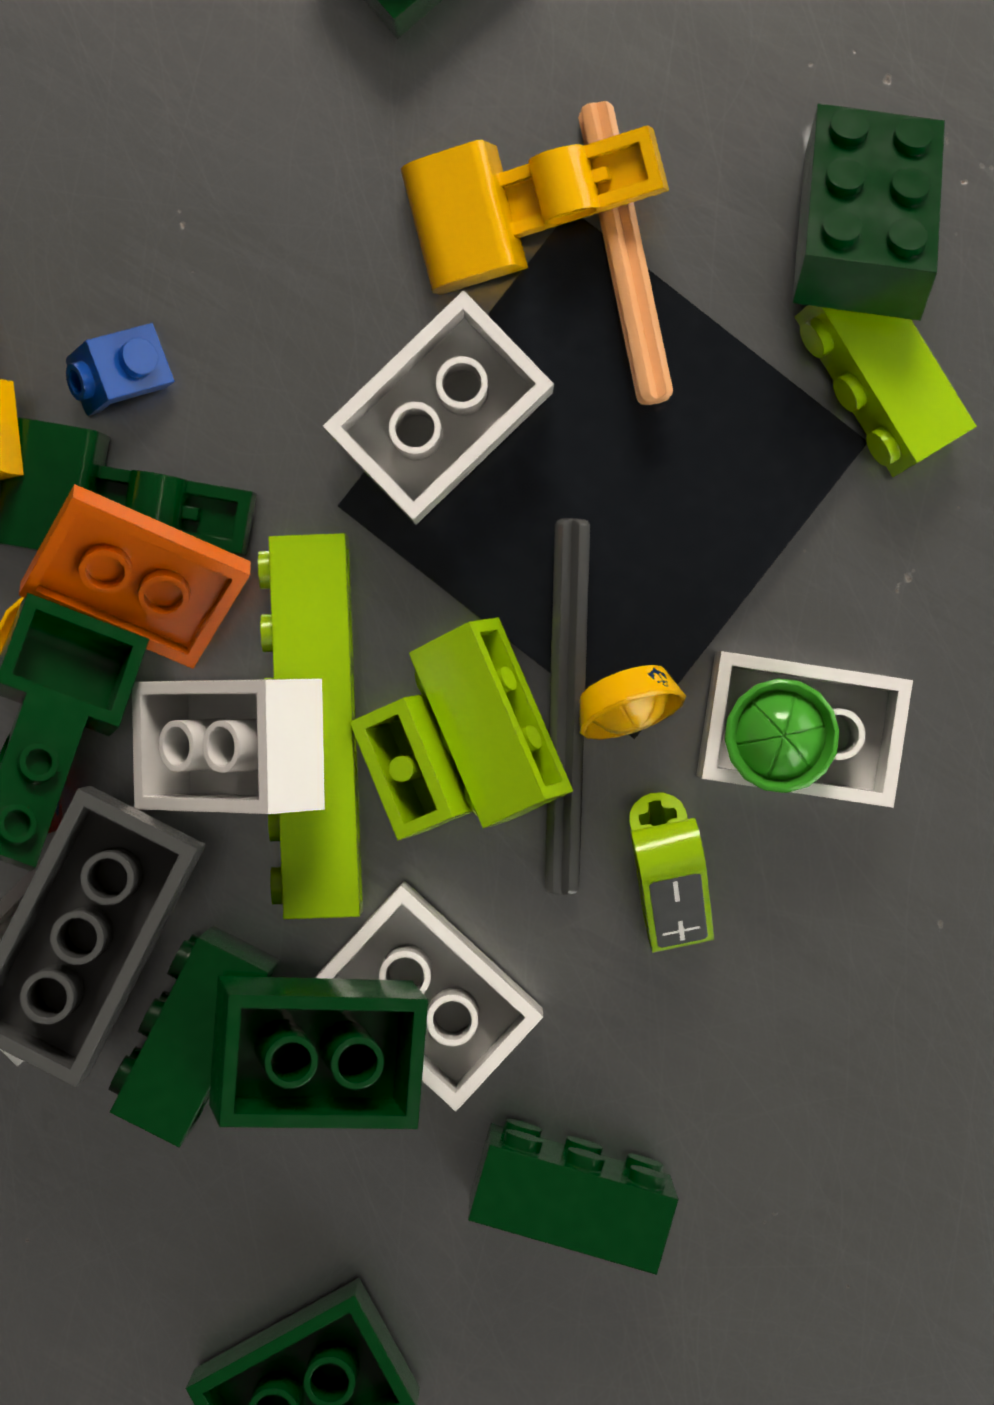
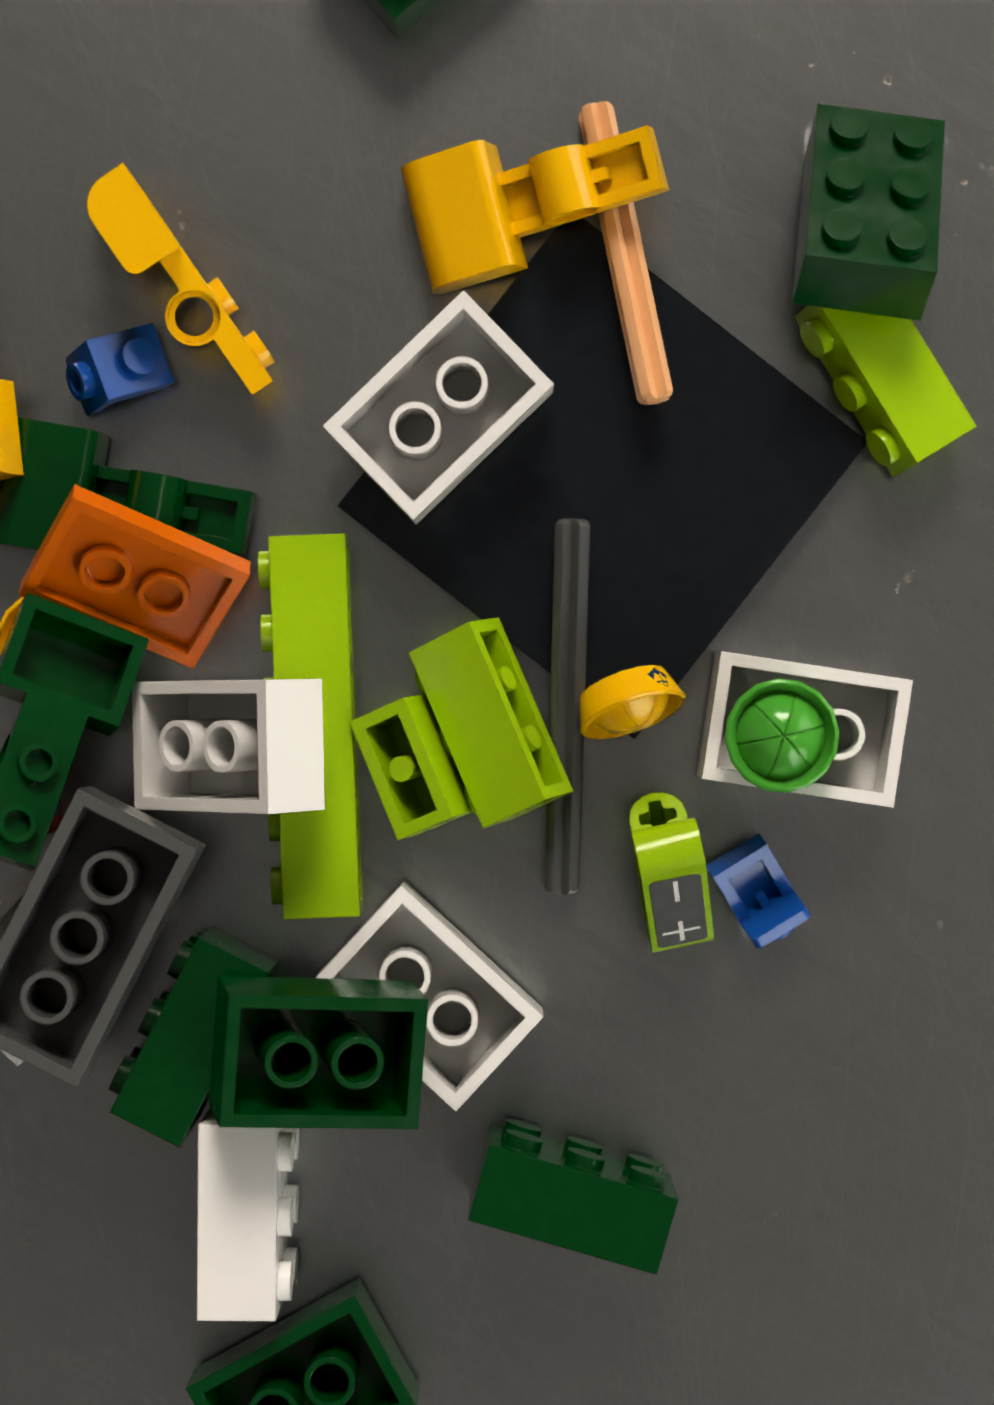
none -> yellow plate [87,162,276,395]
none -> white brick [197,1108,299,1321]
none -> blue bracket [706,833,810,948]

